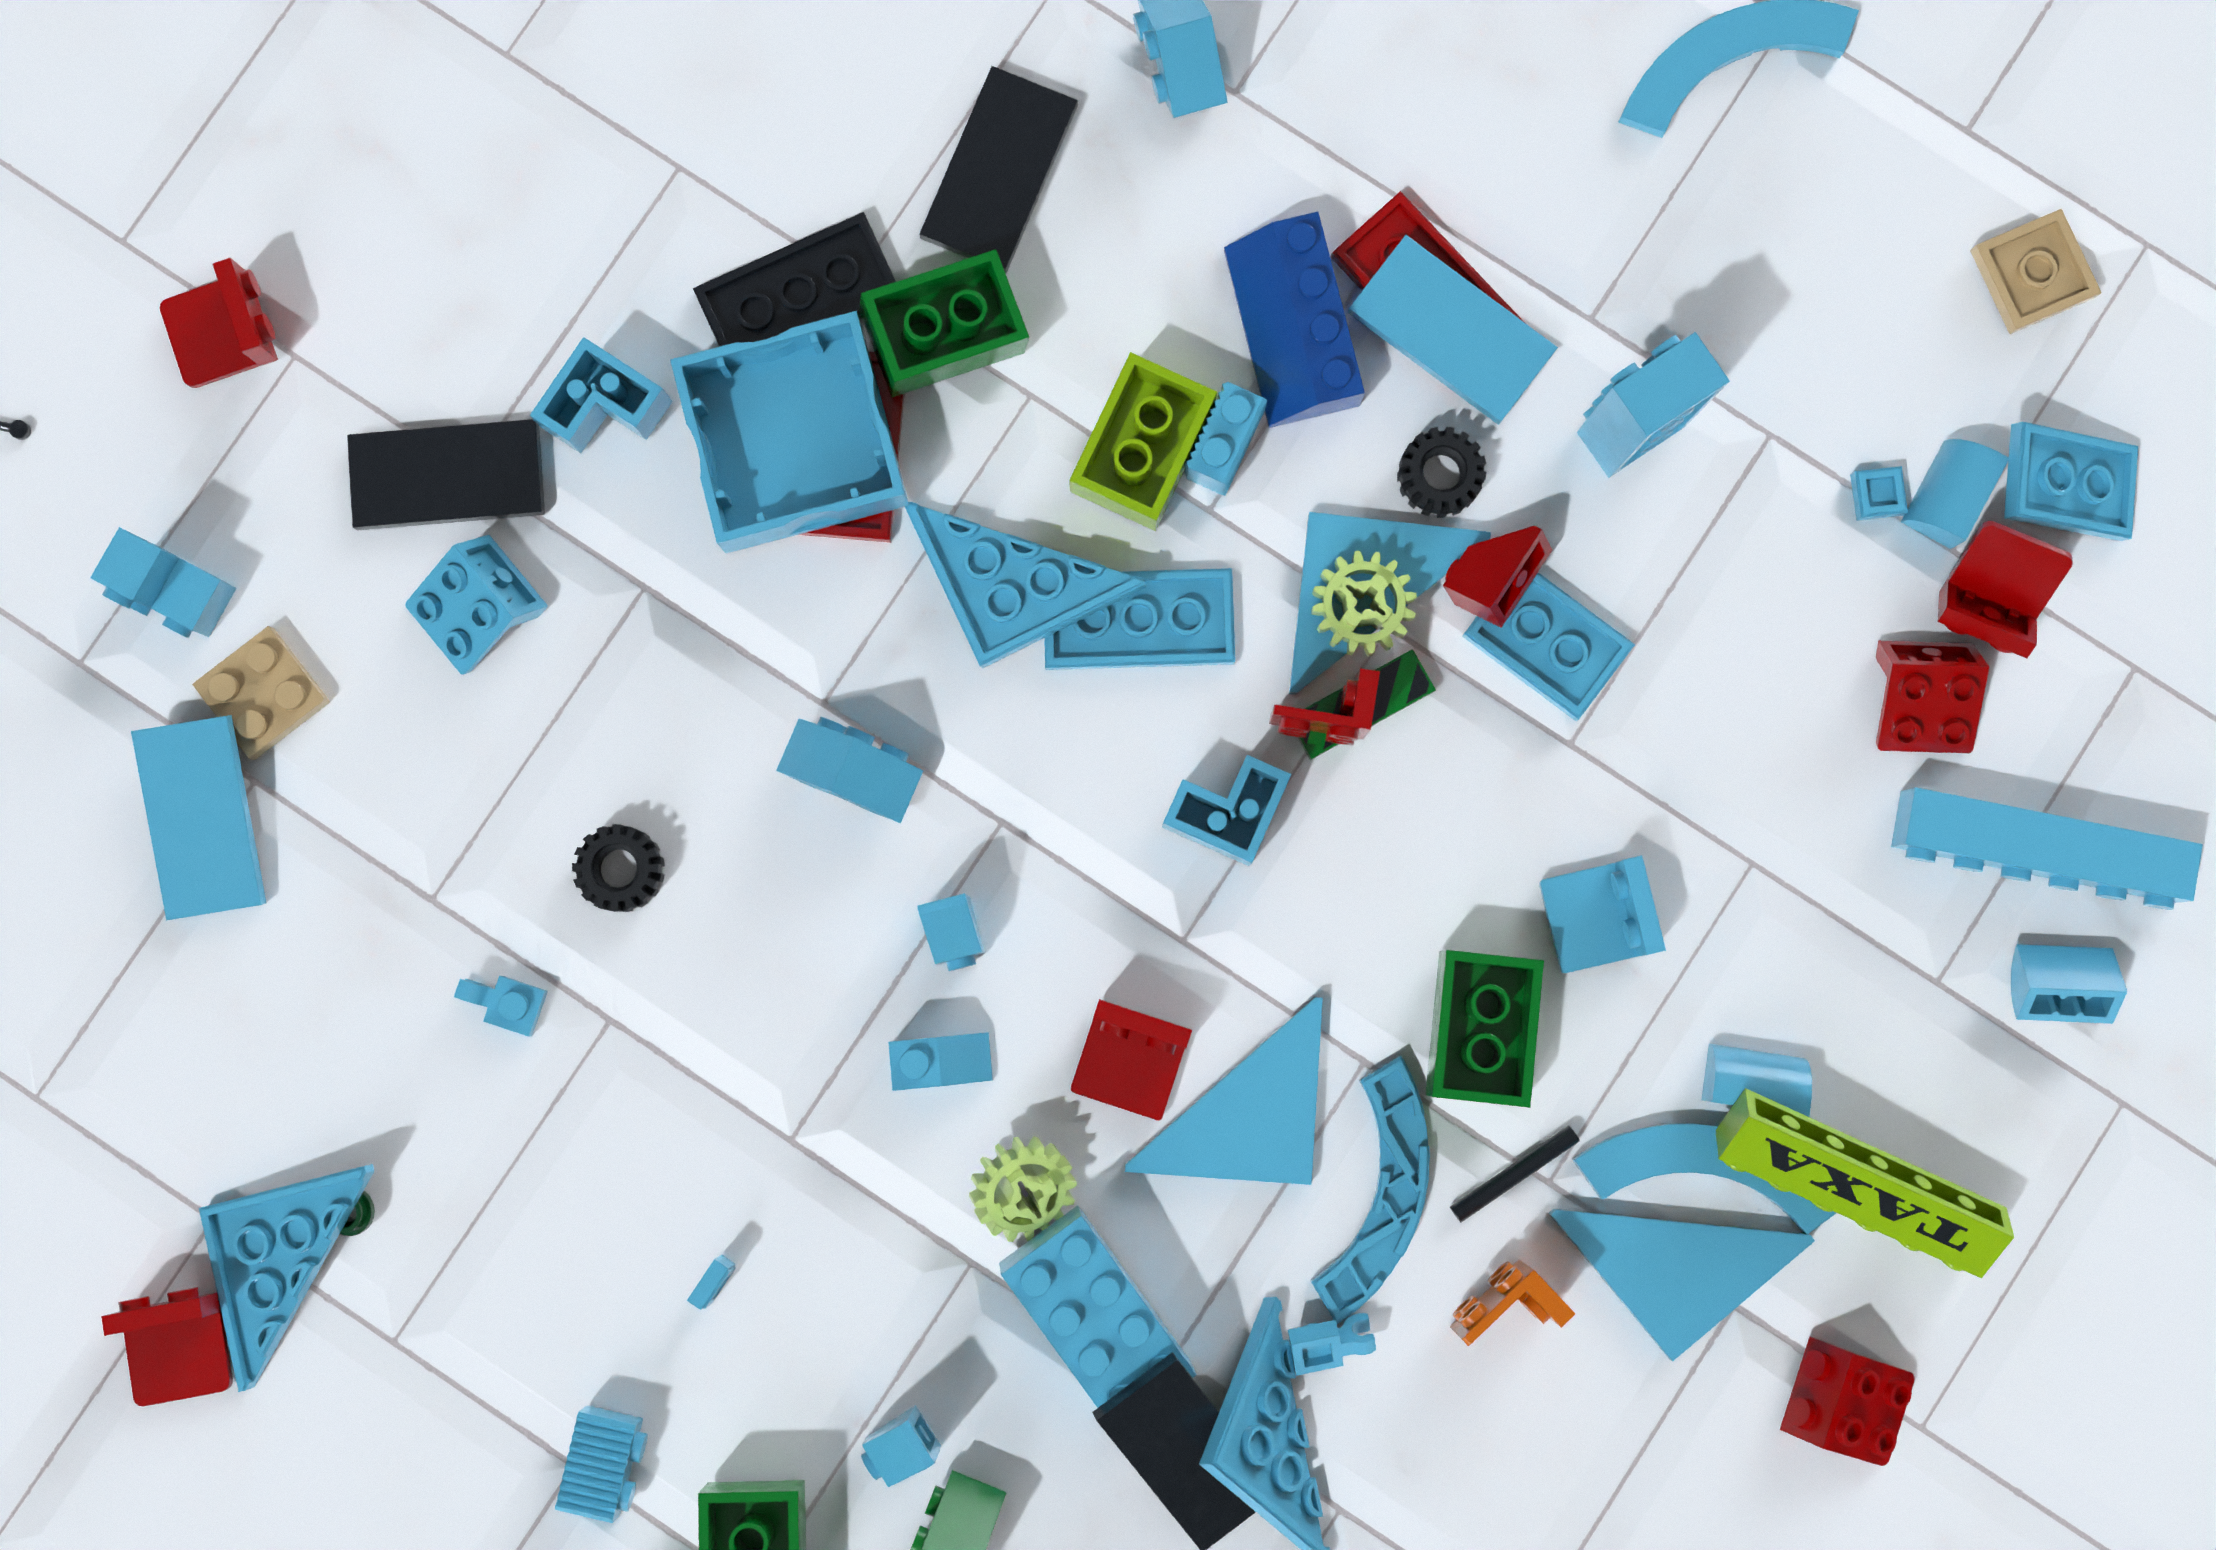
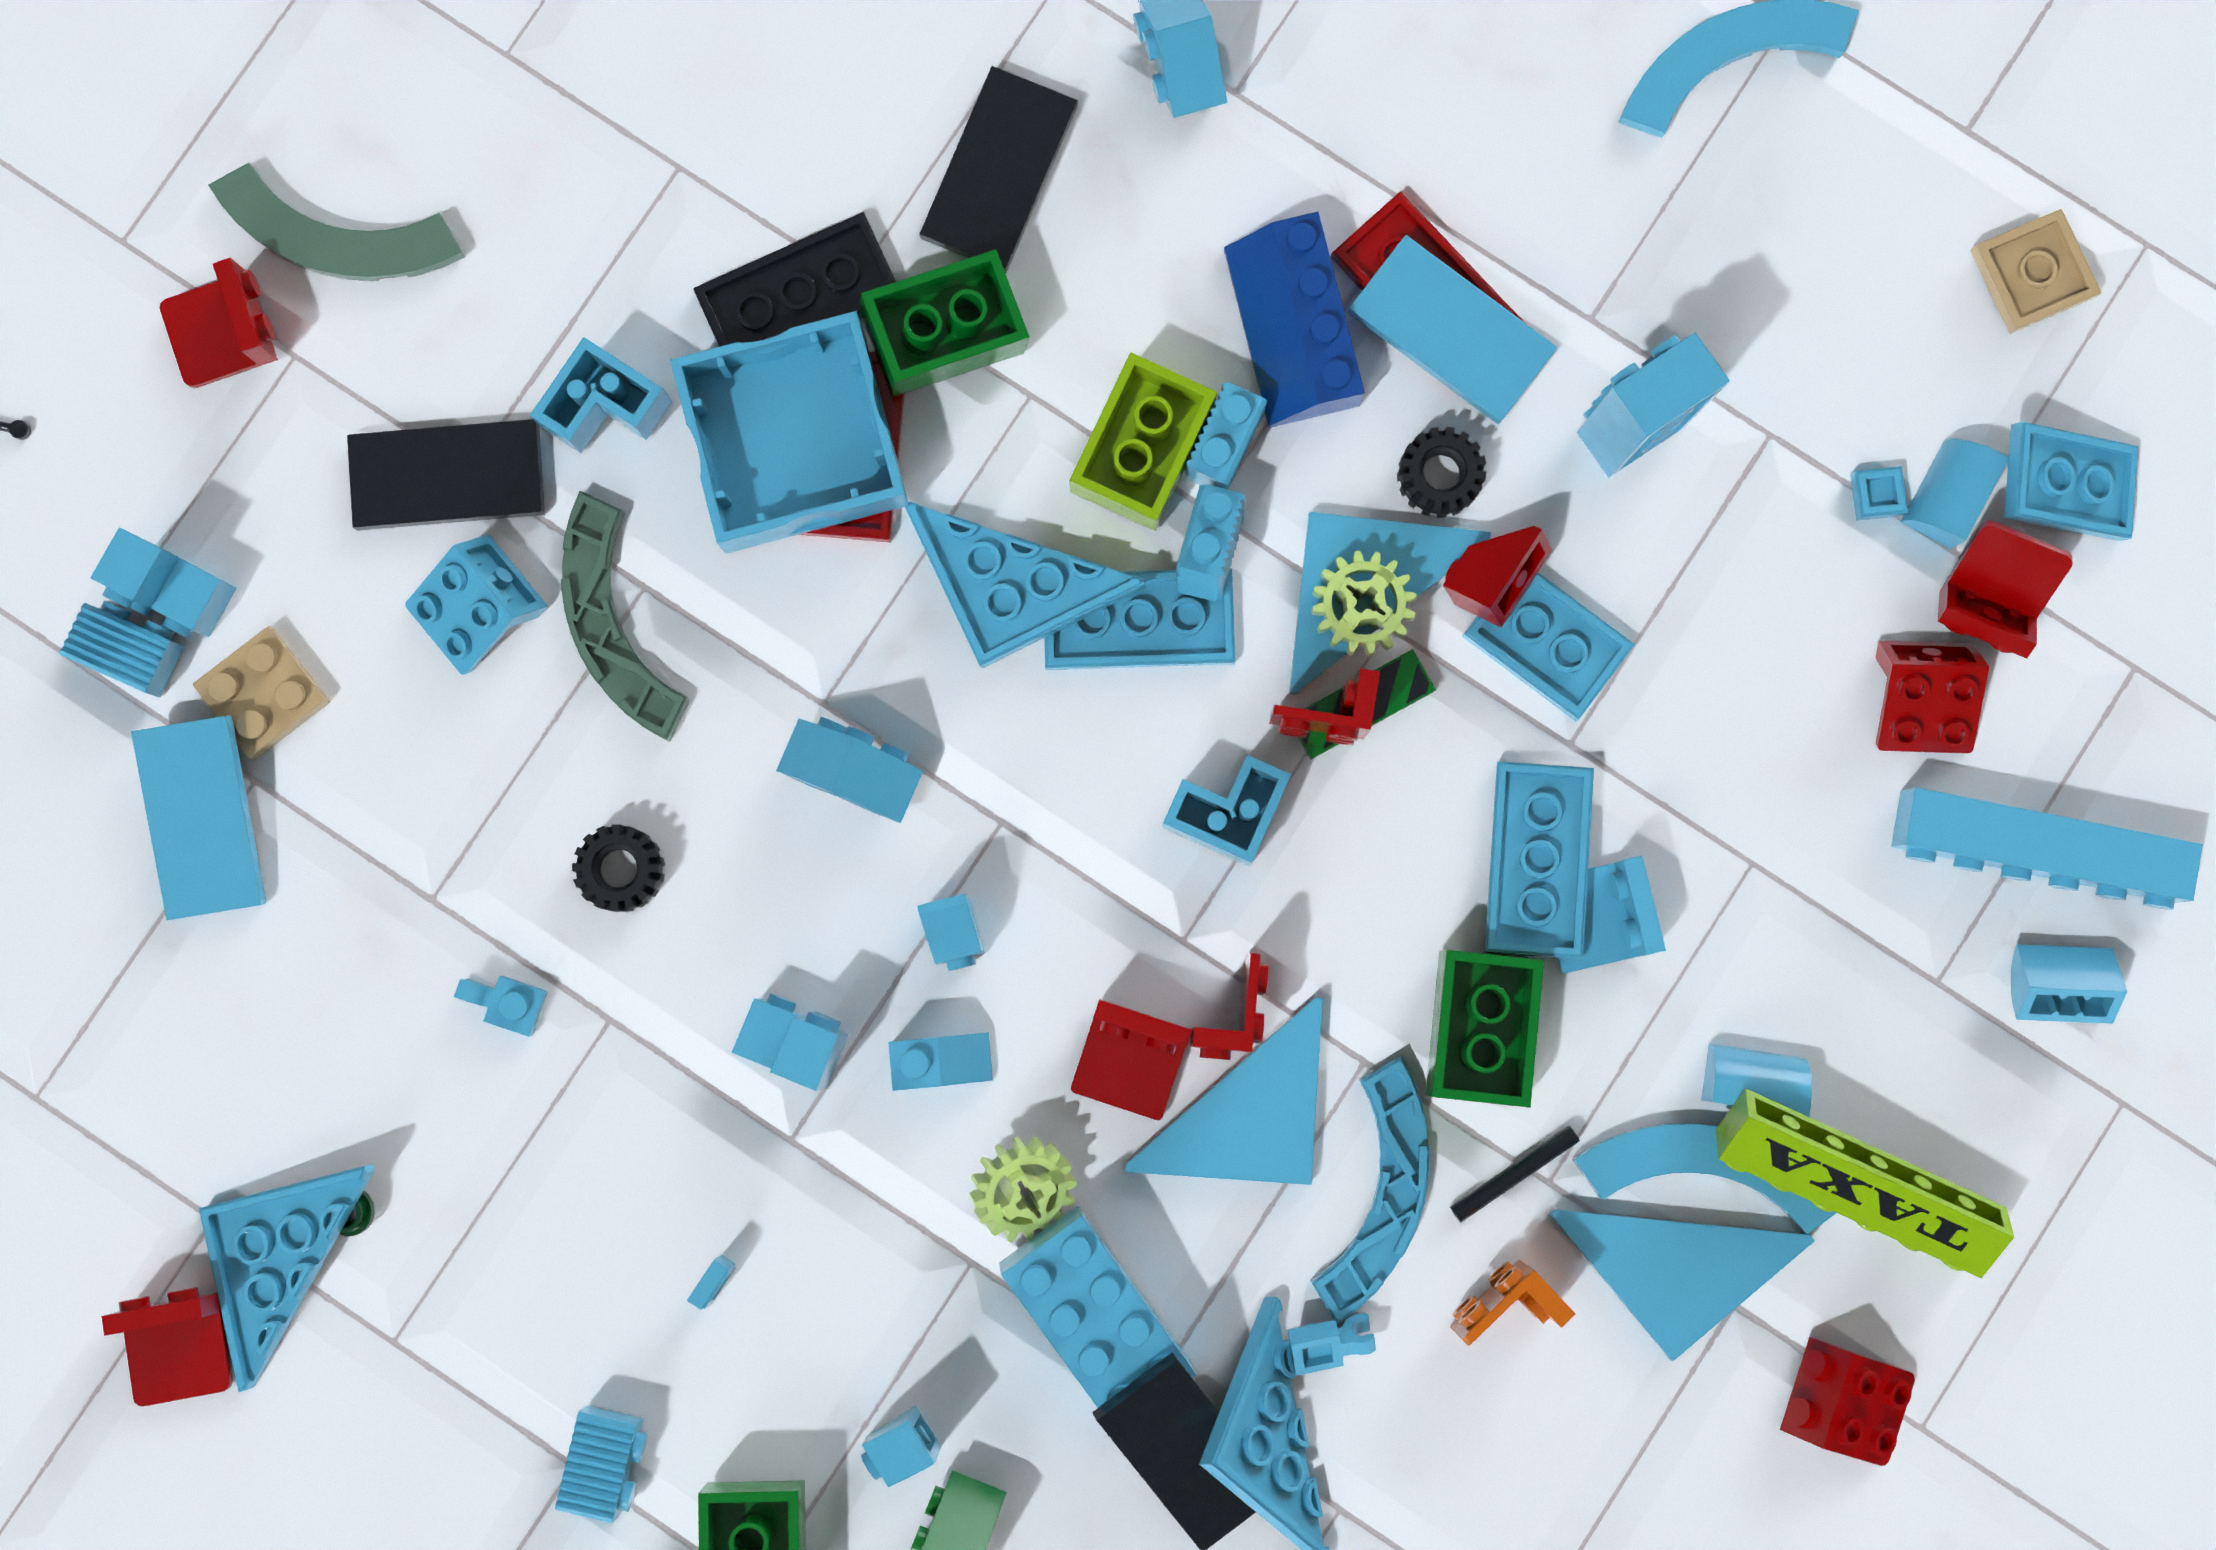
none -> medium azure brick [60,600,185,698]
none -> sand green tile [208,162,465,281]
none -> sand green tile [561,491,690,742]
none -> medium azure brick [731,993,849,1091]
none -> medium azure brick [1175,484,1245,602]
none -> red bracket [1190,952,1269,1060]
none -> medium azure tile [1484,761,1594,961]

